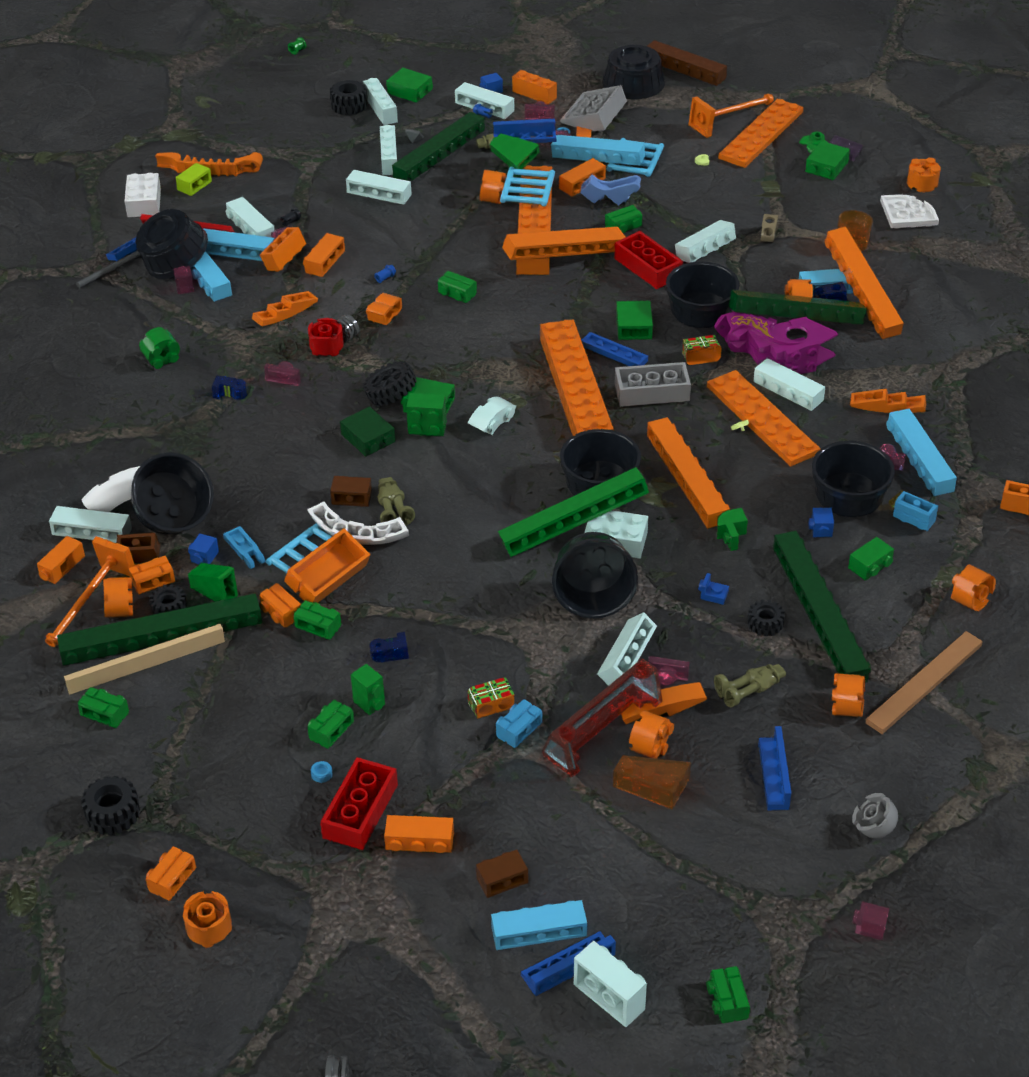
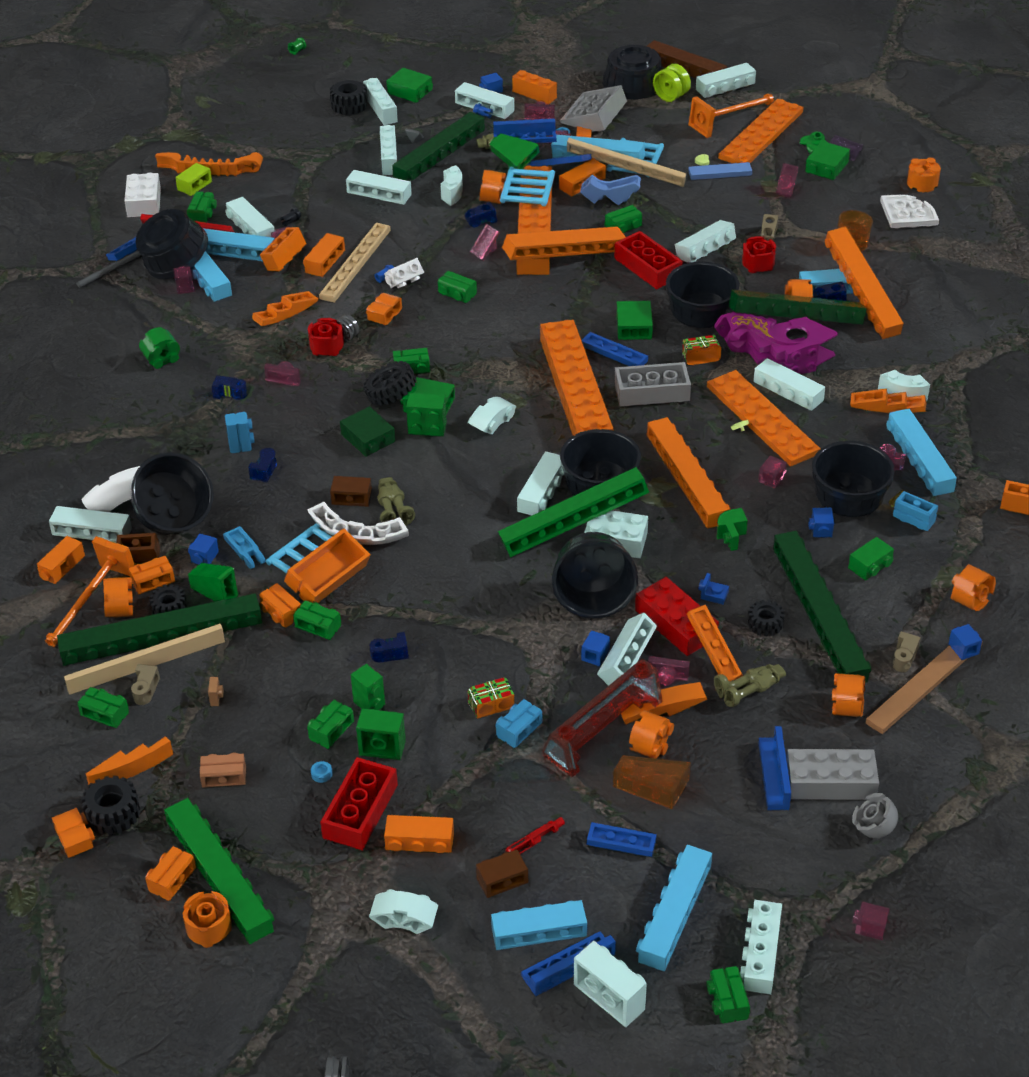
none -> orange brick [52,808,95,858]
none -> orange slope [86,736,173,785]
none -> dark tan leg [131,664,160,705]
none -> green brick [164,798,275,945]
none -> green brick [187,191,217,223]
none -> nougat brick [200,752,246,788]
none -> medium nougat plate [208,677,224,706]
none -> dark azure brick [225,412,255,453]
none -> clear blue leg [248,448,277,482]
none -> tan tile [319,223,391,303]
none -> green brick [356,708,406,760]
none -> light aqua brick [369,889,438,934]
none -> white brick [384,258,424,289]
none -> green brick [393,348,430,374]
none -> light aqua brick [440,165,463,206]
none -> clear blue leg [464,202,497,228]
none -> clear pink tile [470,224,500,261]
none -> red piece [506,817,565,854]
none -> light aqua brick [517,451,565,515]
none -> blue tile [526,154,592,166]
none -> tan tile [567,138,686,187]
none -> blue brick [581,630,610,666]
none -> blue plate [587,822,657,857]
none -> red brick [635,577,719,656]
none -> medium azure brick [636,845,712,972]
none -> lime wheel [653,64,691,102]
none -> orange tile [687,605,743,681]
none -> medium blue tile [688,162,752,180]
none -> light aqua brick [696,63,756,98]
none -> light aqua brick [740,900,782,995]
none -> red brick [742,236,776,273]
none -> clear pink brick [758,456,787,488]
none -> clear pink tile [775,163,799,198]
none -> light grey brick [786,749,879,800]
none -> light aqua brick [878,370,930,401]
none -> dark tan leg [893,631,921,672]
none -> blue brick [948,624,982,660]

